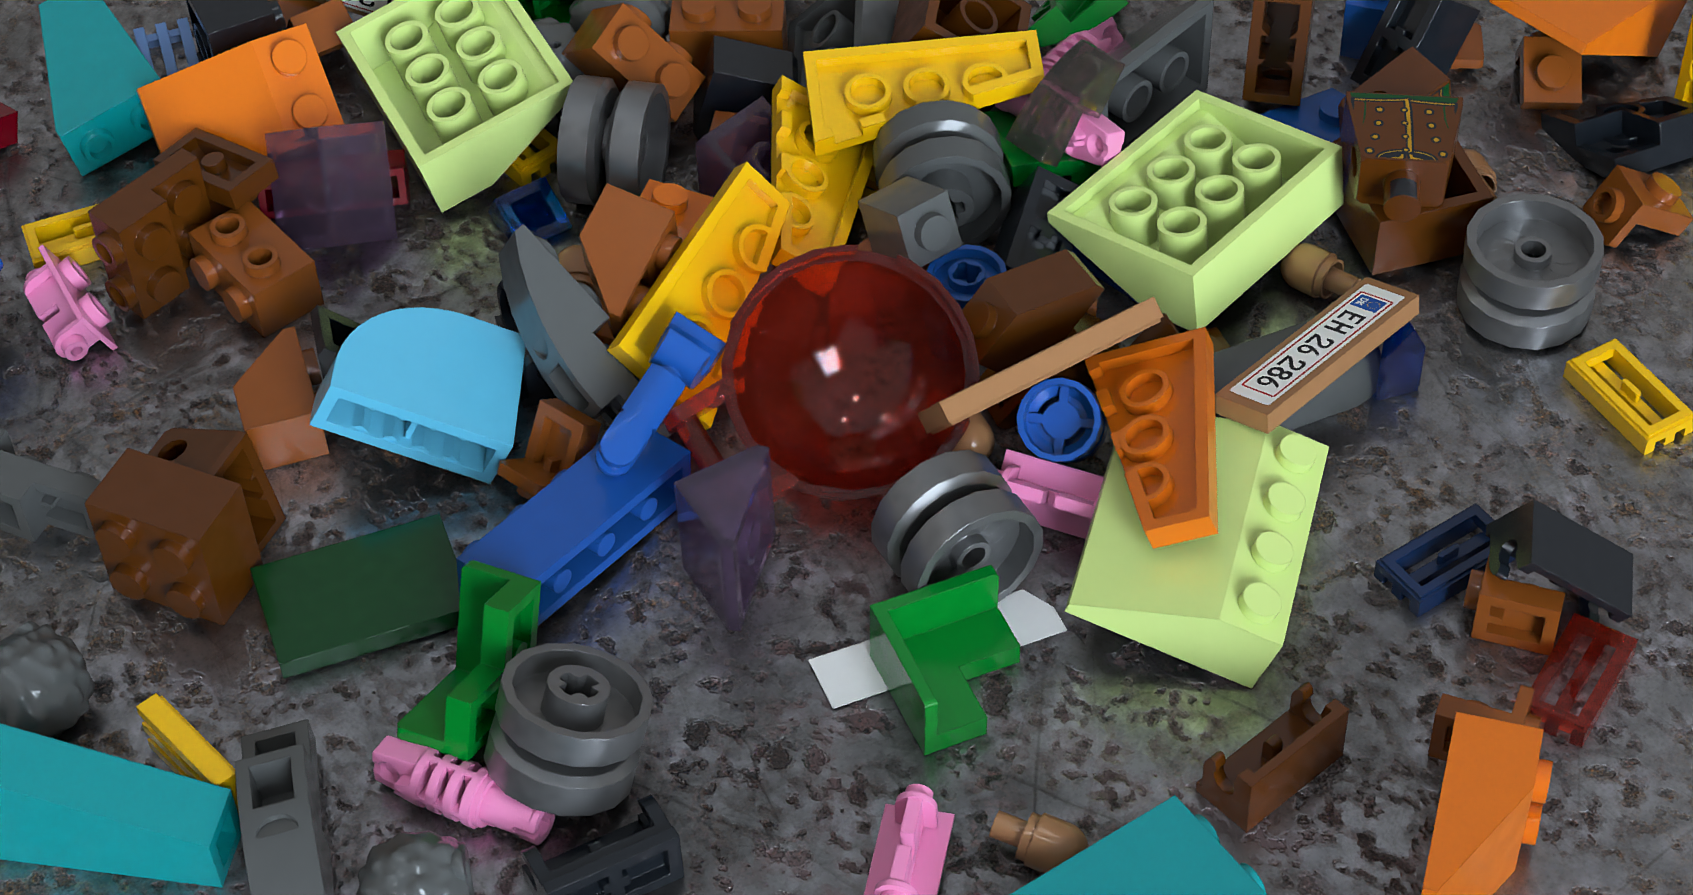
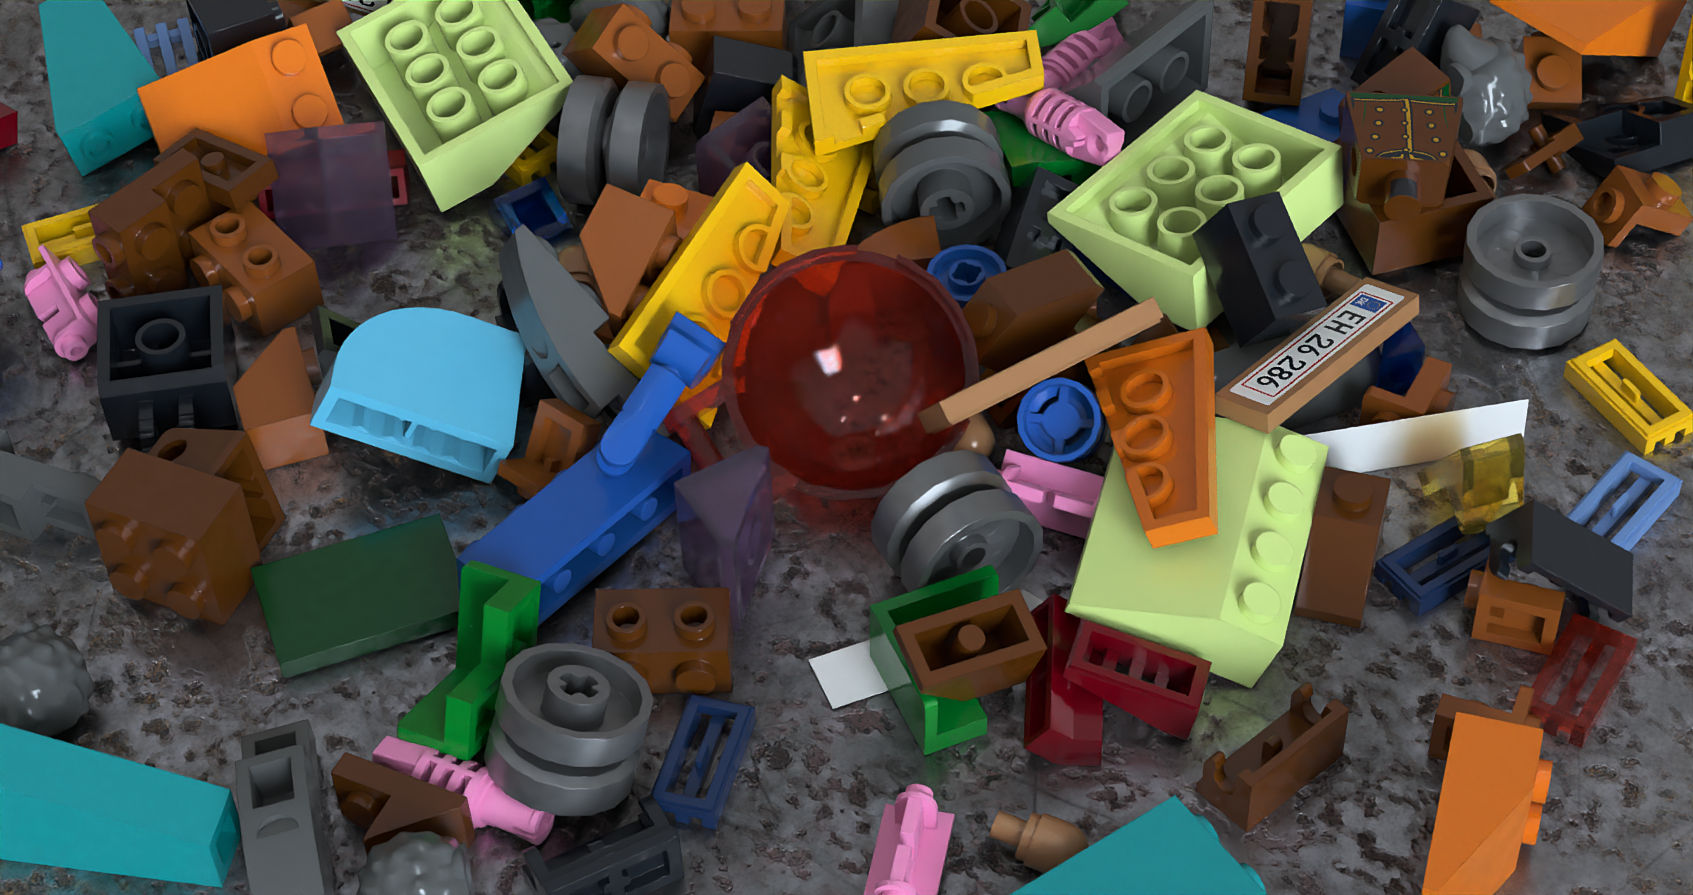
yellow tile [136,693,239,814] -> none
dark grey brick [858,176,962,271] -> none
clear smoke slope [1006,39,1125,167] -> none
none -> black hinge [97,285,238,454]
none -> reddish brown slope [331,752,476,856]
none -> reddish brown brick [592,587,734,695]
none -> dark blue tile [651,693,756,830]
none -> reddish brown slope [893,588,1047,701]
none -> dark red piece [1023,593,1104,767]
none -> dark red slope [1063,618,1212,741]
none -> black brick [1192,191,1328,348]
none -> reddish brown slope [1294,466,1391,628]
none -> white sticker [1303,399,1529,478]
none -> dark orange bracket [1359,356,1456,426]
none -> clear yellow slope [1417,433,1525,535]
none -> dark grey animal [1440,24,1534,148]
none -> reddish brown piece [1500,122,1584,180]
none -> medium blue tile [1566,450,1683,551]

